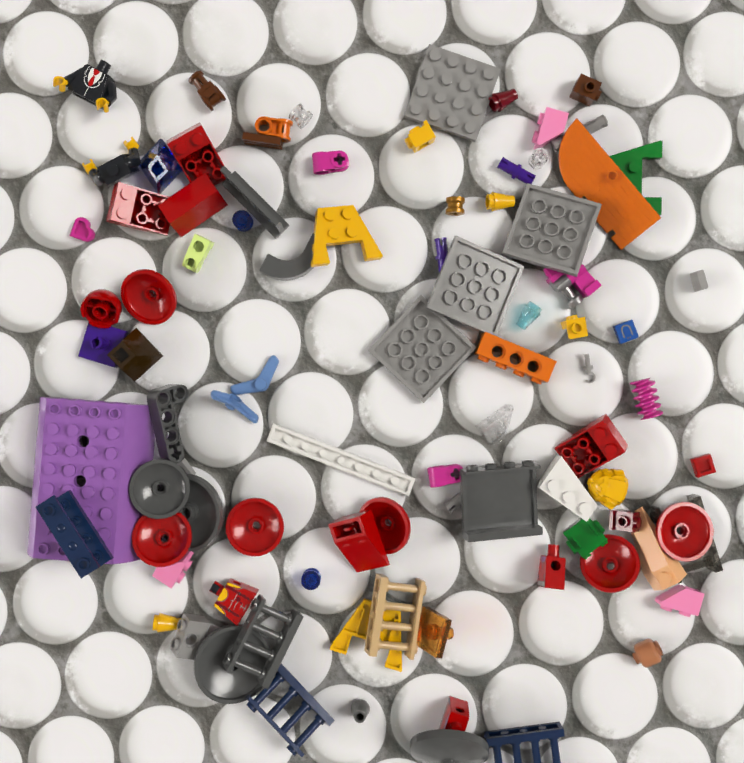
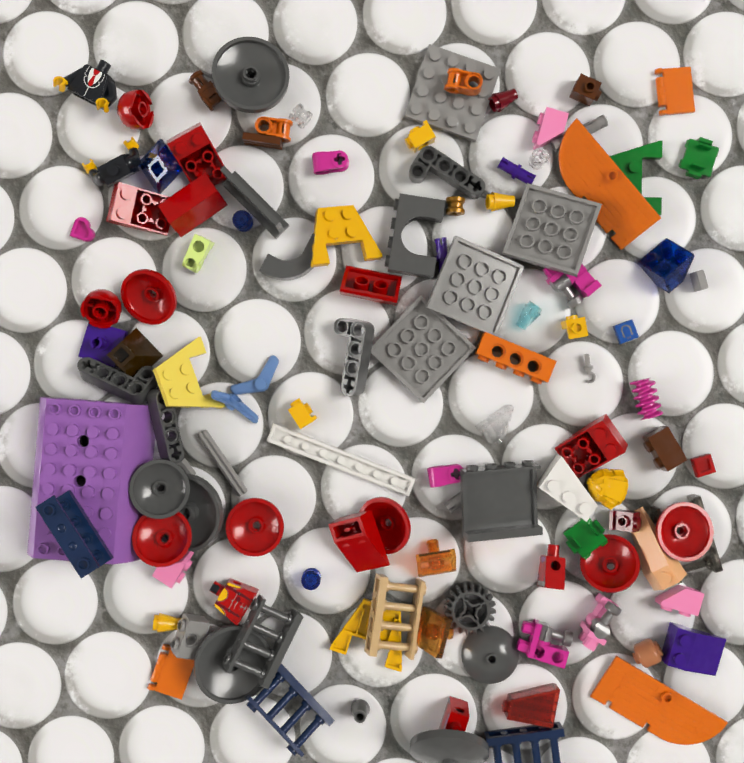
none -> dark grey beam [77,357,158,405]
none -> red cylinder [117,90,154,130]
none -> orange piece [147,644,194,700]
none -> light yellow wing [153,337,226,409]
none -> light grey axle [198,430,247,496]
none -> dark grey dish [212,37,289,113]
none -> yellow brick [288,398,317,429]
none -> dark grey beam [334,318,374,396]
none -> red slope [340,265,402,306]
none -> dark grey arch [385,193,446,279]
none -> dark grey beam [409,146,485,199]
none -> clear orange tile [416,539,456,577]
none -> orange piece [444,68,483,96]
none -> dark grey gear [444,582,496,635]
none -> dark grey dish [461,625,519,684]
none -> clear red slope [502,683,560,728]
none -> dark pink hips [516,619,573,669]
none -> hips [578,593,622,652]
none -> orange door [590,656,728,745]
none -> clear blue slope [638,238,694,293]
none -> reddish brown brick [642,426,688,472]
none -> orange piece [655,67,695,116]
none -> dark purple slope [661,622,726,676]
none -> green piece [678,137,719,179]

